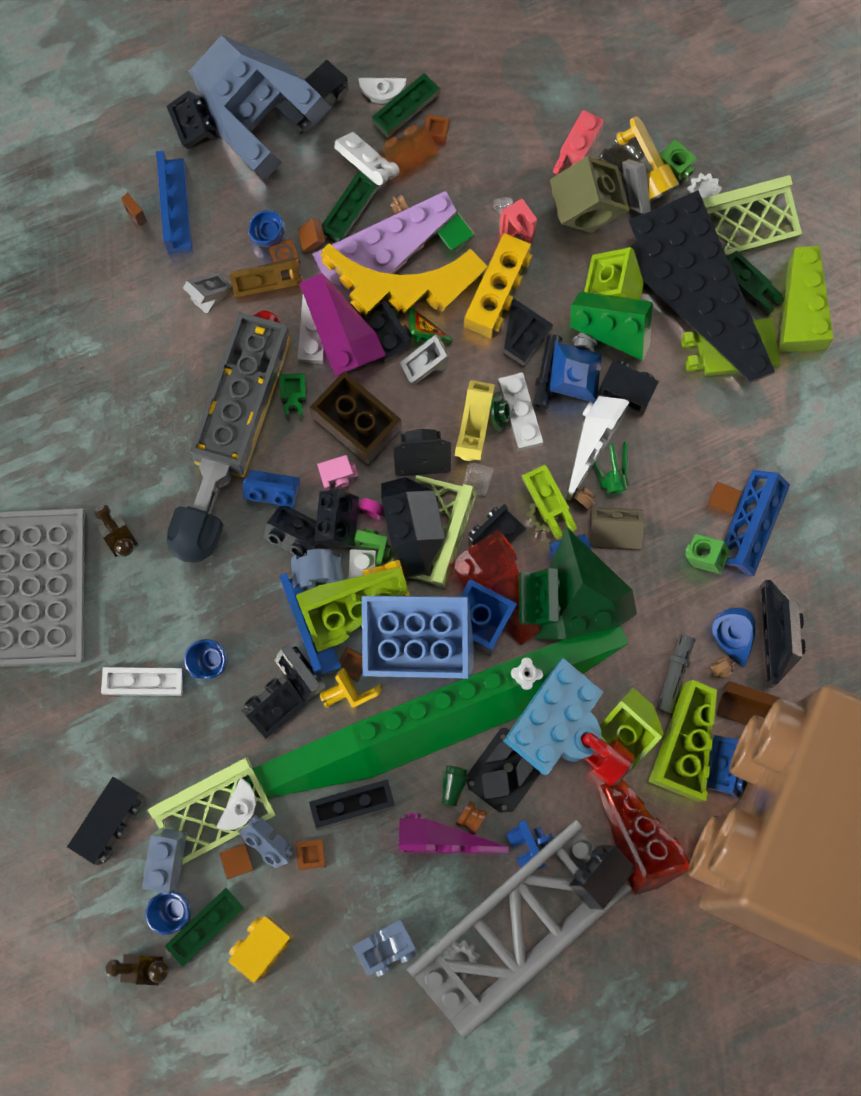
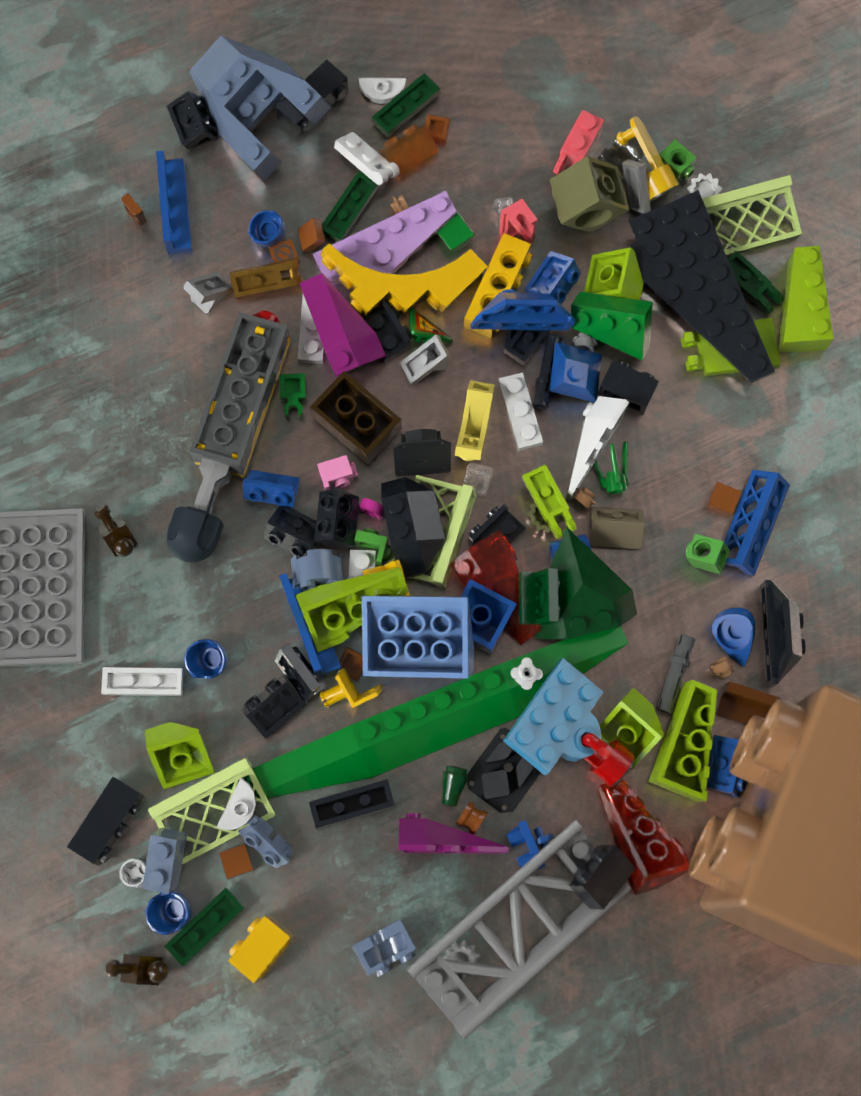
dark orange tile [296,839,326,870] -> none
dark green piece [491,391,510,432] -> none
none -> white wheel [119,859,146,888]
none -> lime slope [145,722,215,790]
none -> blue wedge [470,289,575,331]
none -> blue bracket [524,251,581,304]

